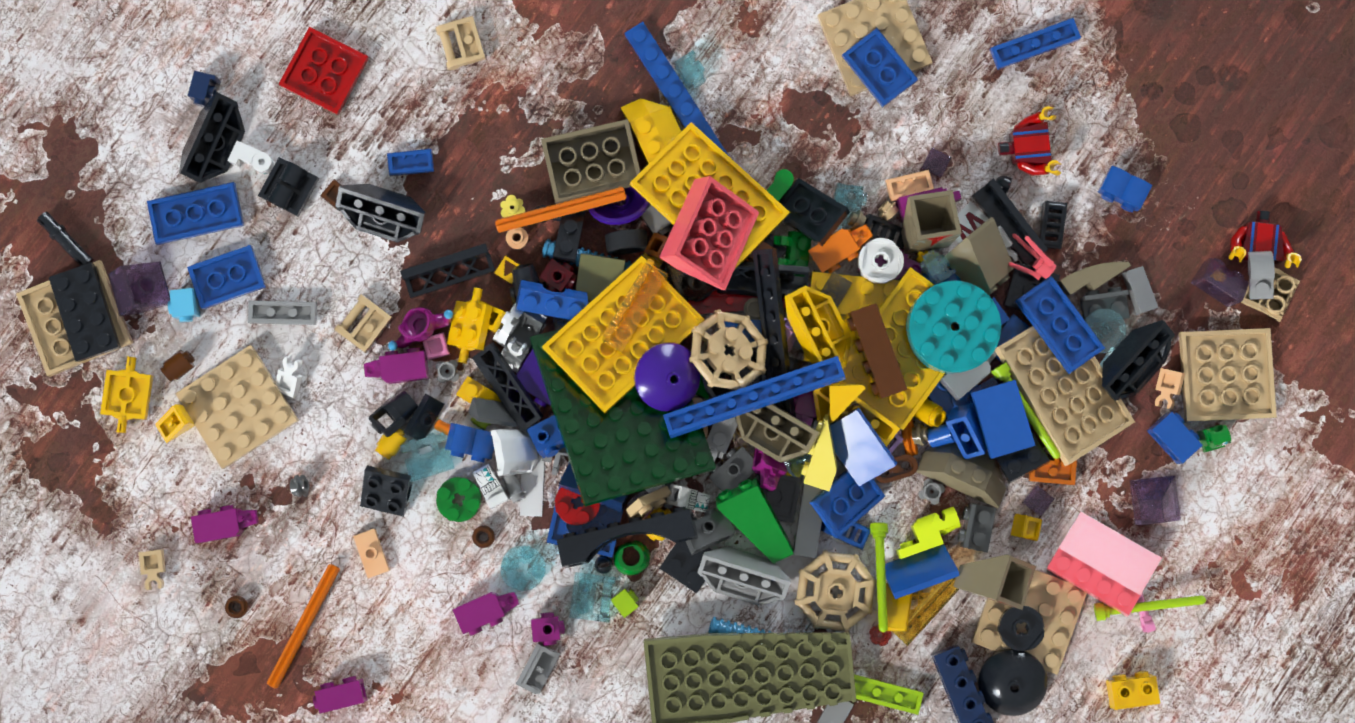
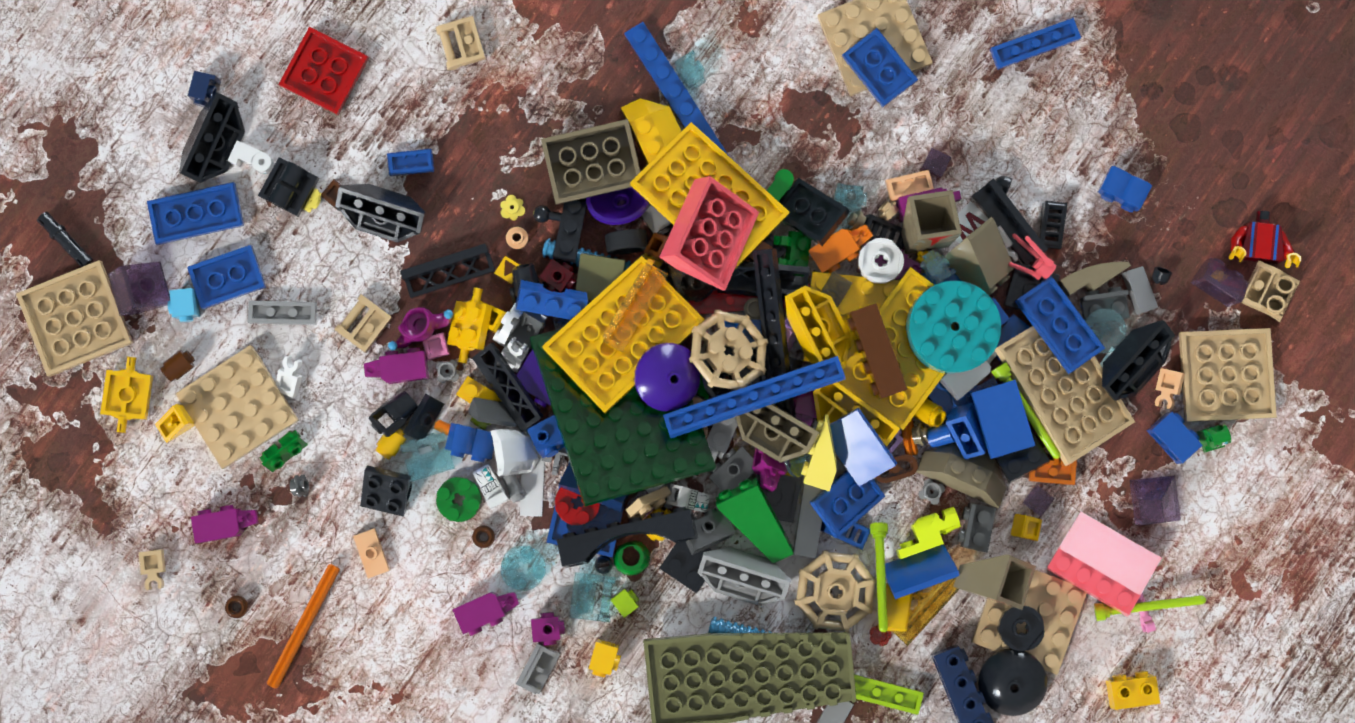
black plate [49,263,121,362] -> none
magenta brick [313,676,368,714] -> none
orange axle [495,187,626,233] -> none
yellow slope [829,384,865,422] -> none
torso [998,106,1062,176] -> none
light grey brick [1248,251,1275,300] -> none
none -> green hinge [259,430,308,472]
none -> light yellow plant [303,188,321,212]
none -> yellow brick [588,639,621,678]
none -> black hinge [1152,267,1172,285]

